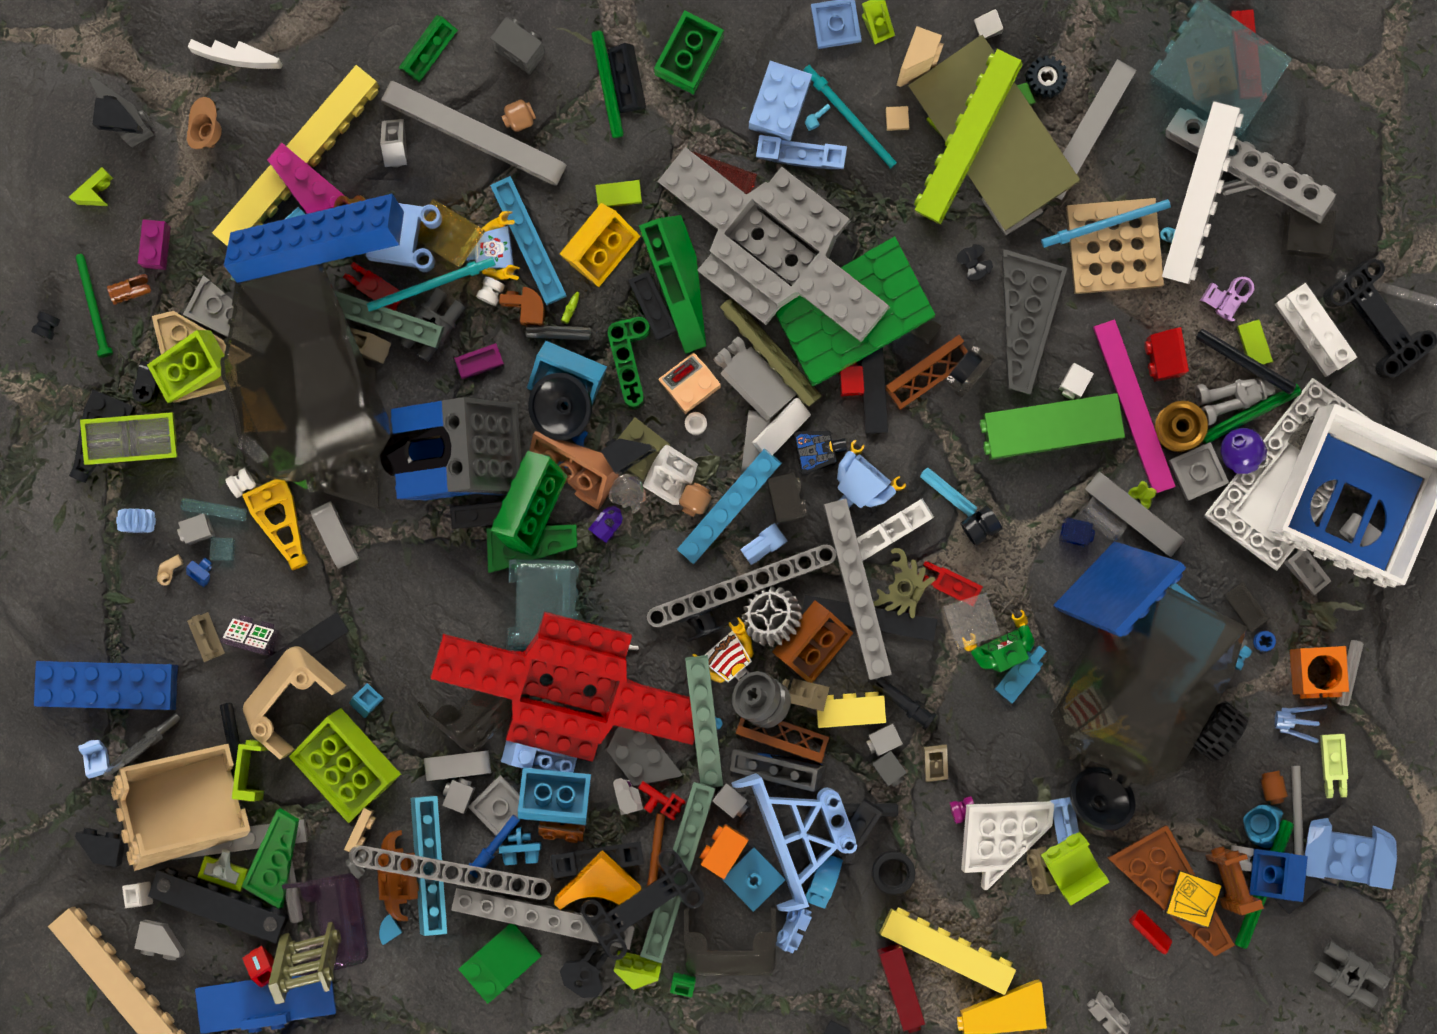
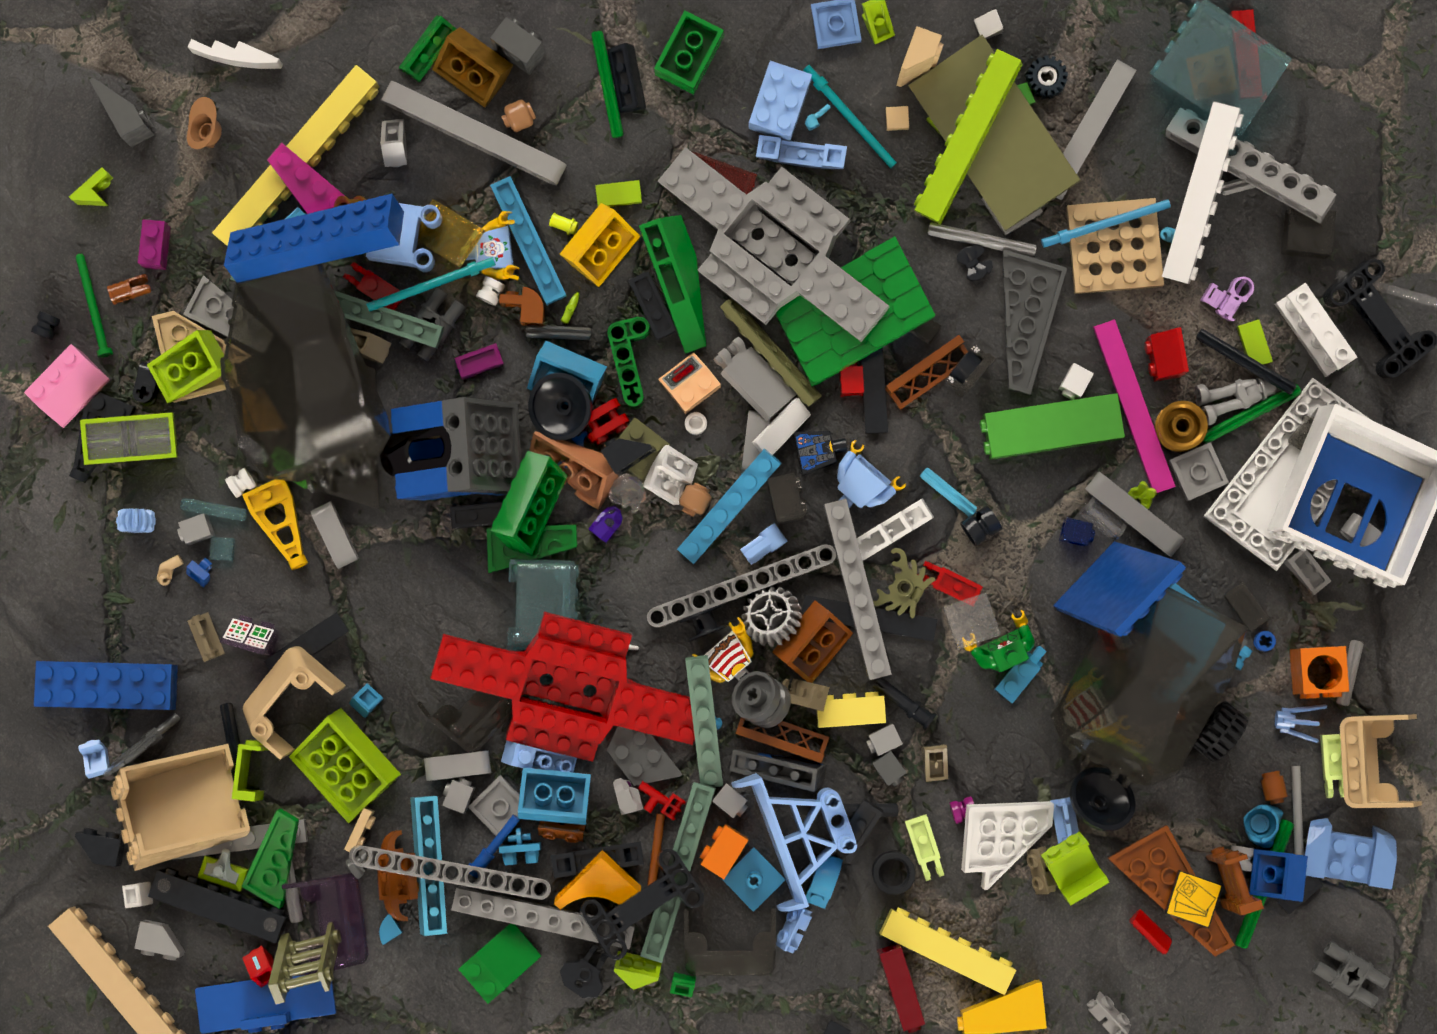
black slope [92,95,143,134] -> none
dark purple cylinder [1220,428,1267,474] -> none
none -> bright pink slope [24,344,110,428]
none -> pearl gold slope [432,27,513,107]
none -> neon yellow pin [549,213,579,235]
none -> red brick [586,398,630,445]
none -> yellowish green hinge [905,814,944,881]
none -> light grey axle [928,223,1037,257]
none -> tan windscreen [1340,714,1422,808]

